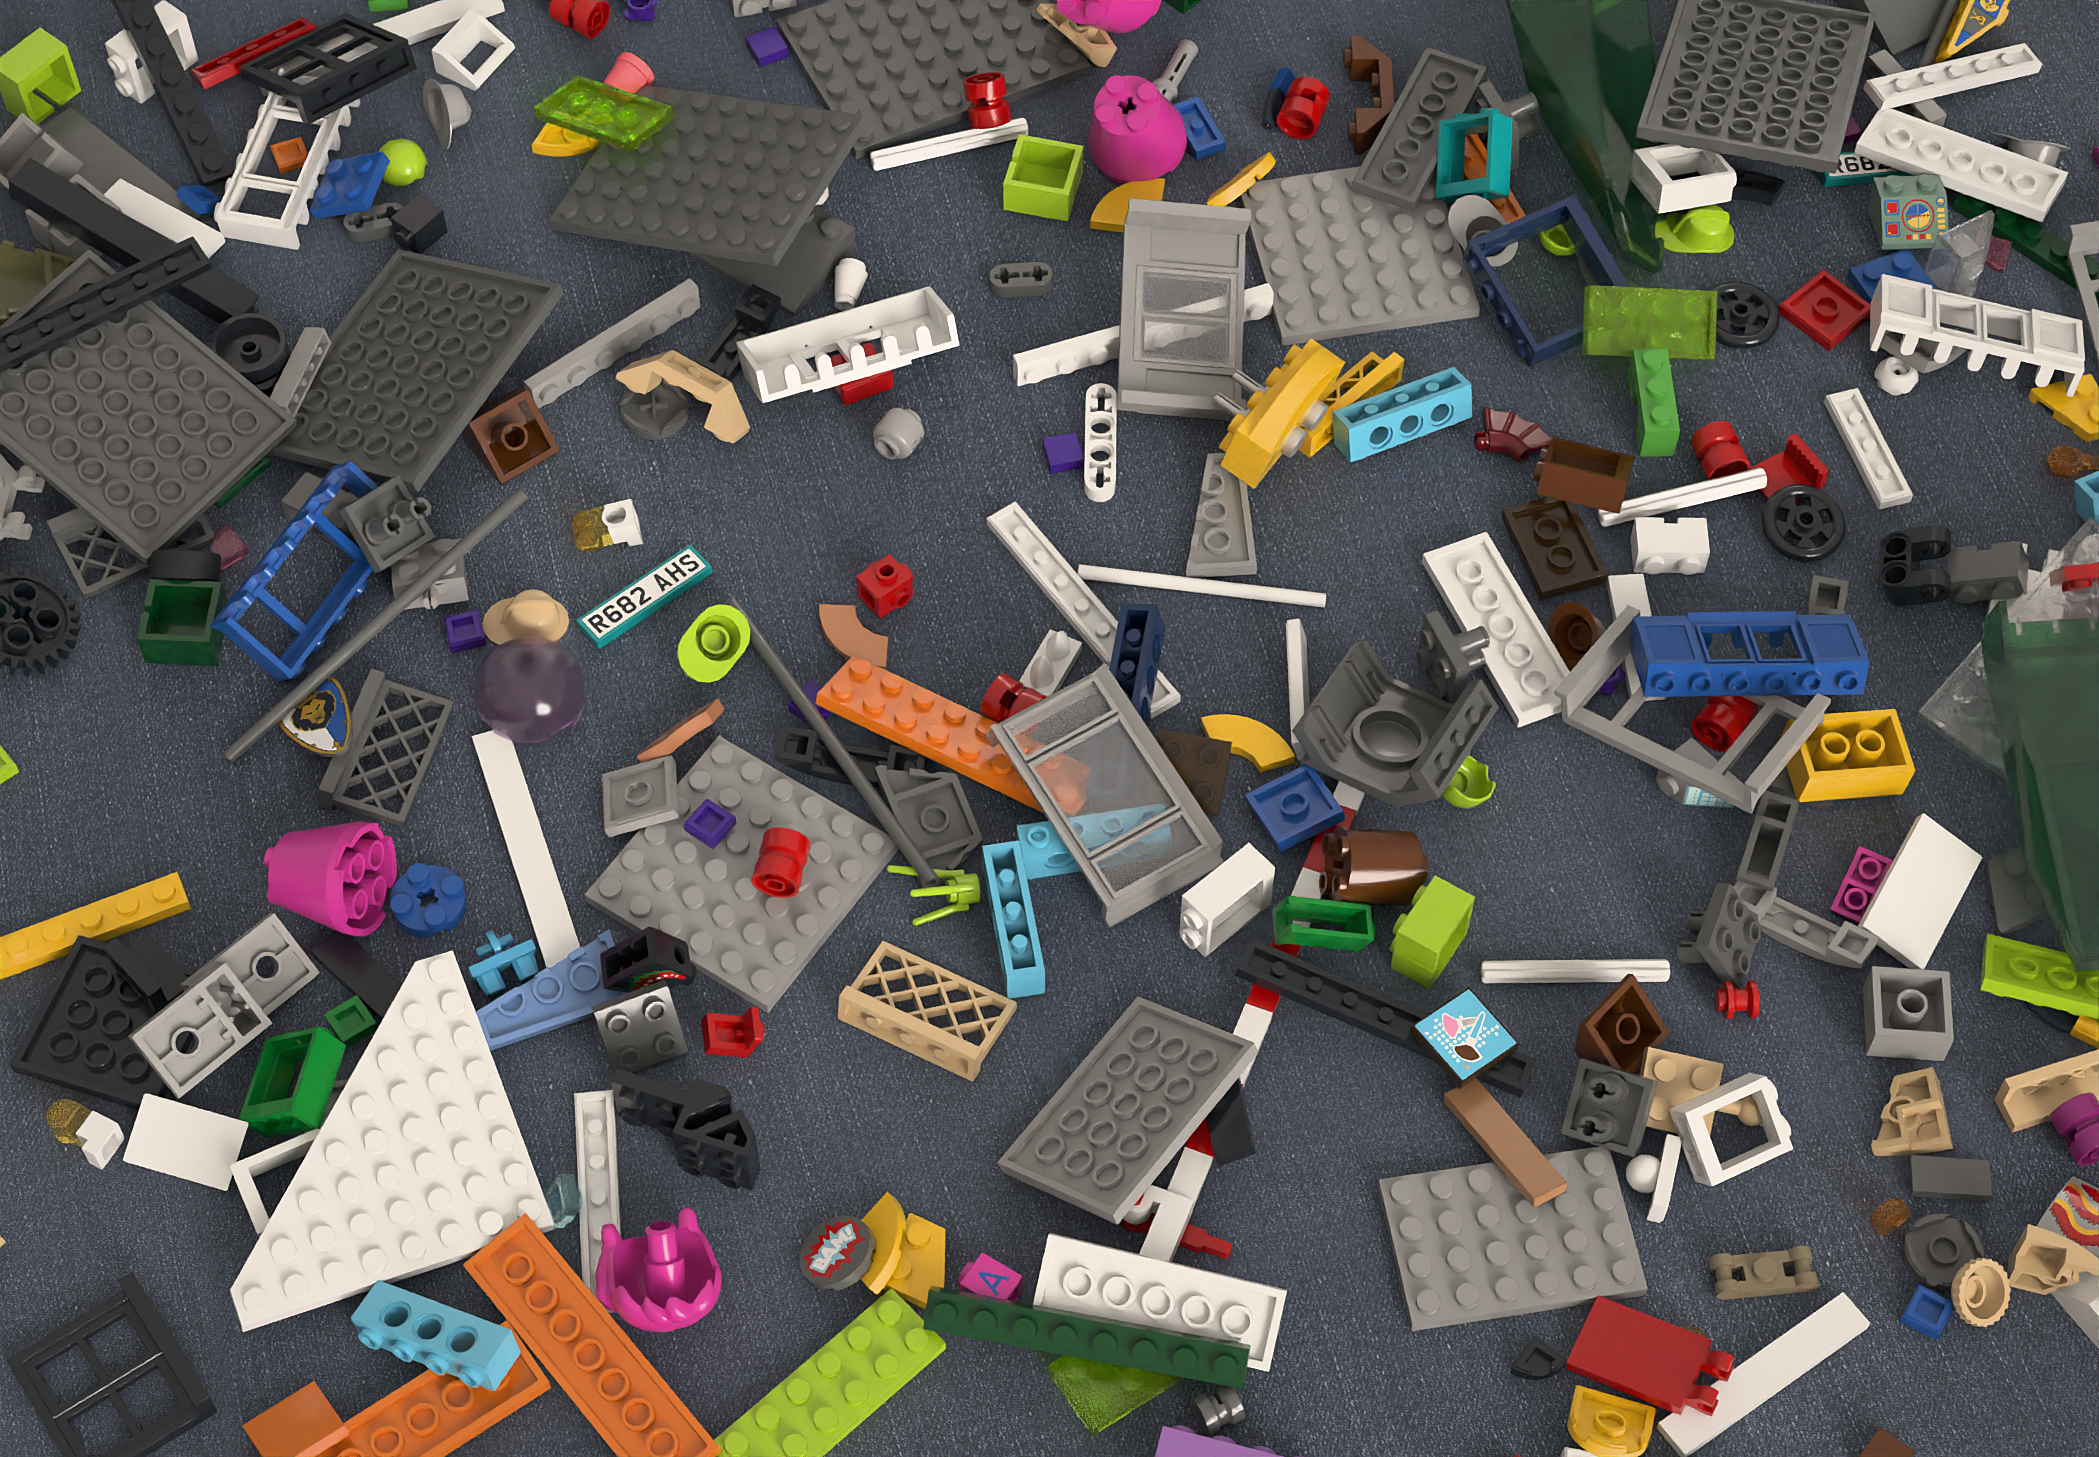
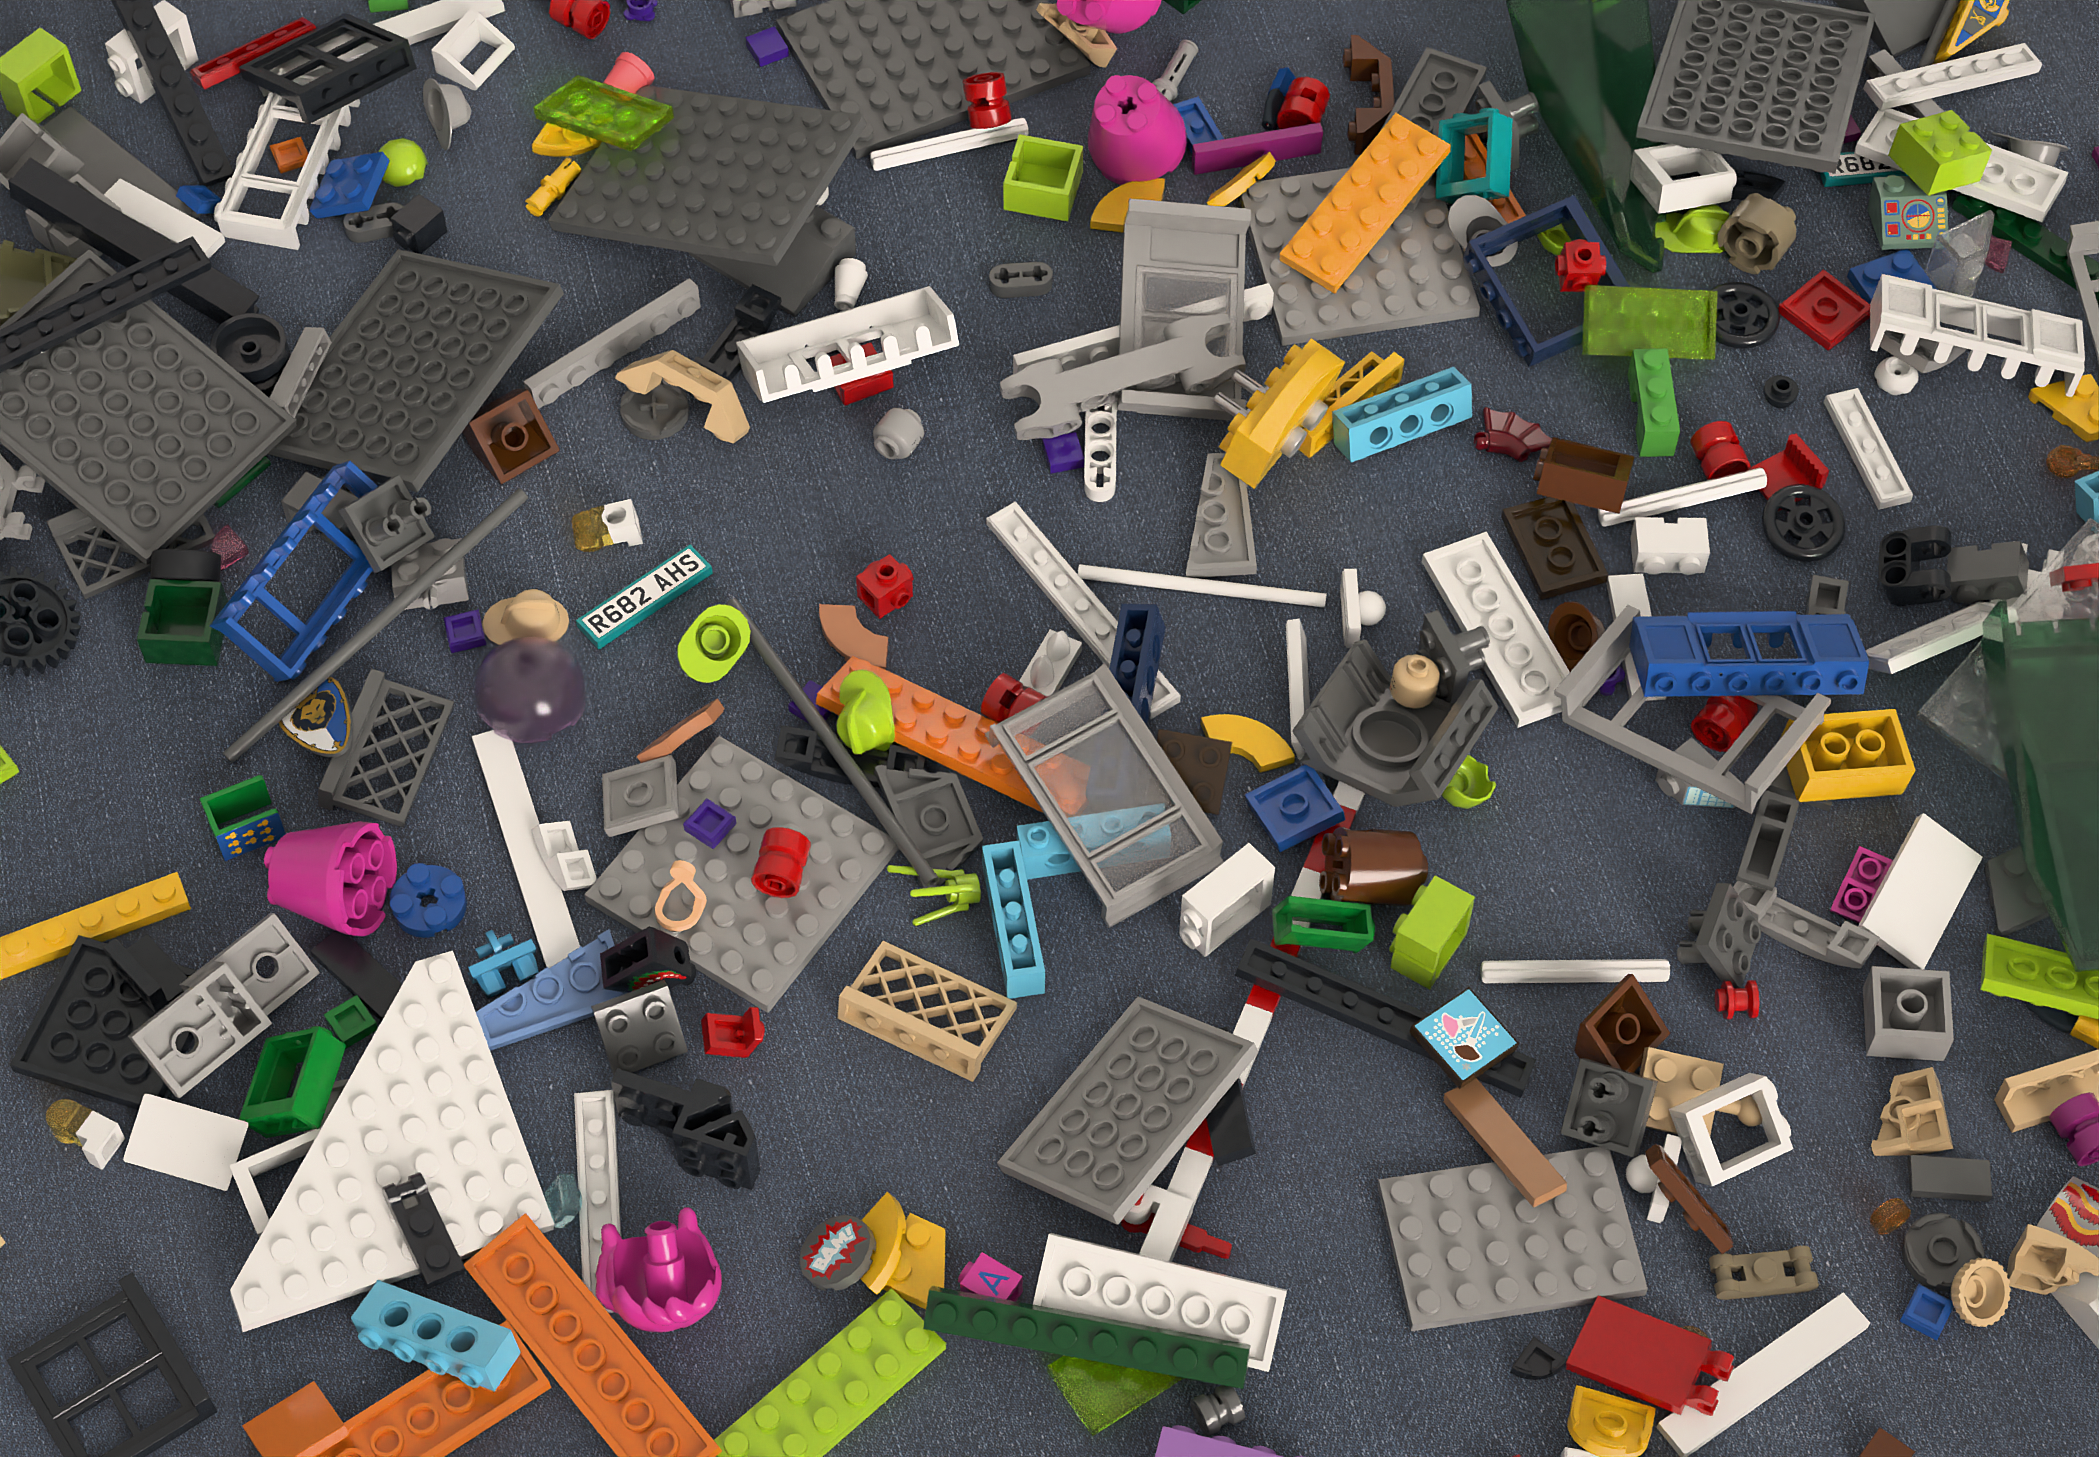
none -> piece [199,775,286,861]
none -> black plate [382,1172,465,1289]
none -> yellow pin [525,158,582,217]
none -> white slope [531,821,597,891]
none -> light nougat piece [655,860,707,931]
none -> lime piece [837,669,895,754]
none -> light grey piece [1000,314,1246,440]
none -> magenta tile [1191,123,1323,175]
none -> light orange plate [1280,113,1451,294]
none -> white tile [1340,569,1386,648]
none -> tan head [1390,654,1440,709]
none -> red brick [1555,239,1606,292]
none -> reddish brown plate [1645,1144,1733,1254]
none -> dark tan brick [1718,193,1796,274]
none -> black plate [1764,375,1799,408]
none -> white tile [1865,601,2019,674]
none -> lime piece [1888,110,1992,196]

